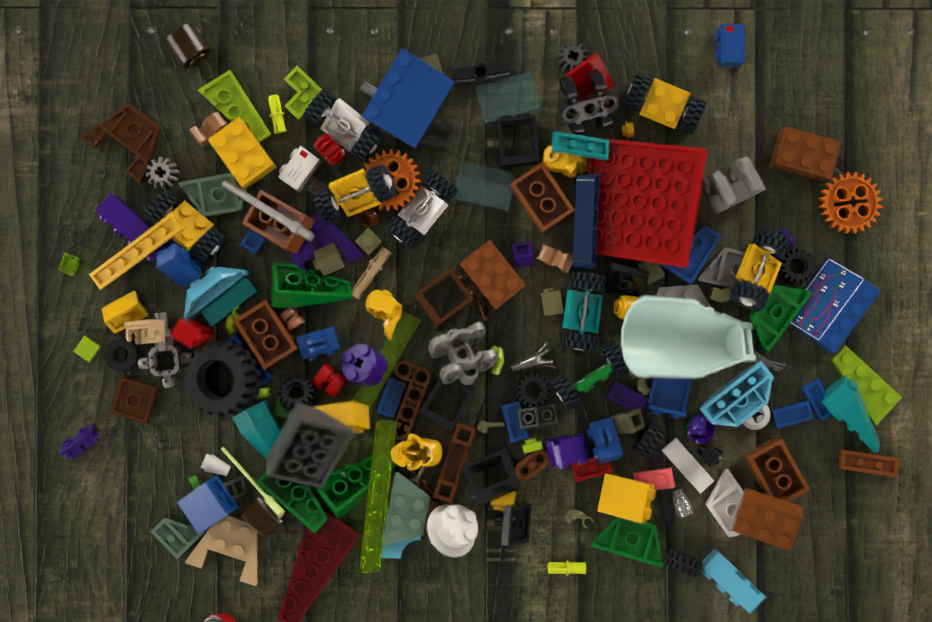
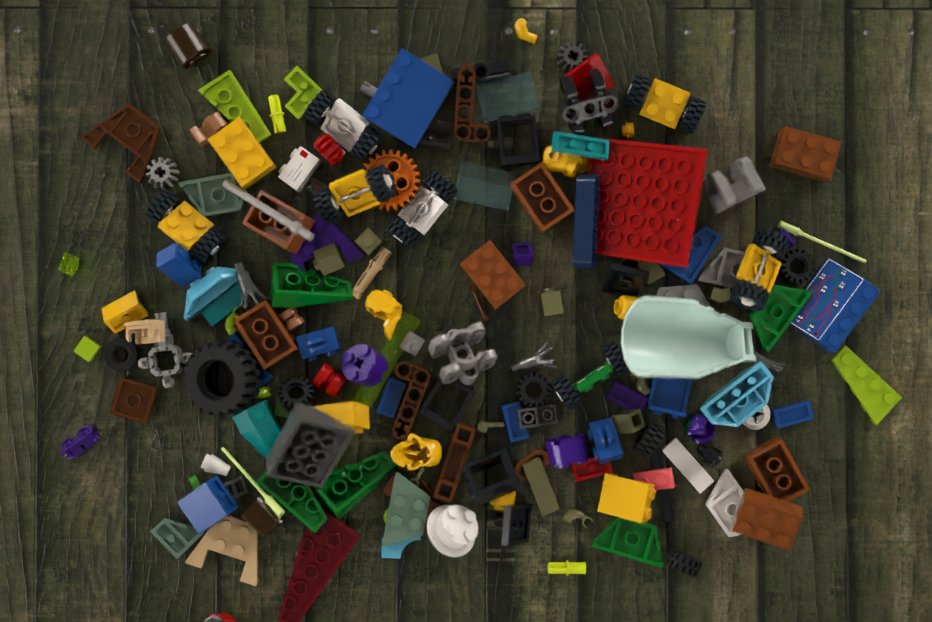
yellow tile [89,211,186,290] -> none
dark purple brick [95,193,171,262] -> none
red brick [170,319,214,348] -> none
blue tile [240,229,267,255] -> none
reddish brown tile [360,208,380,228] -> none
clear neon green tile [360,421,397,573] -> none
reddish brown window [414,268,475,326] -> none
lime arm [491,346,504,375] -> none
lime plate [521,438,543,453] -> none
medium nougat leg [536,245,573,275] -> none
plate [562,272,606,351] -> none
clear cone [671,488,694,519] -> none
medium azure wedge [701,548,766,614] -> none
blue brick [714,24,745,67] -> none
blue tile [801,378,833,421] -> none
orange gear [818,172,883,234] -> none
teal wedge [822,375,881,453] -> none
dark orange plate [838,449,900,477] -> none
none -> dark grey piece [234,262,267,308]
none -> light grey plate [399,331,425,356]
none -> reddish brown beam [454,63,491,143]
none -> yellow arm [515,18,538,44]
none -> olive tile [521,457,560,517]
none -> yellowish green piece [777,220,867,263]

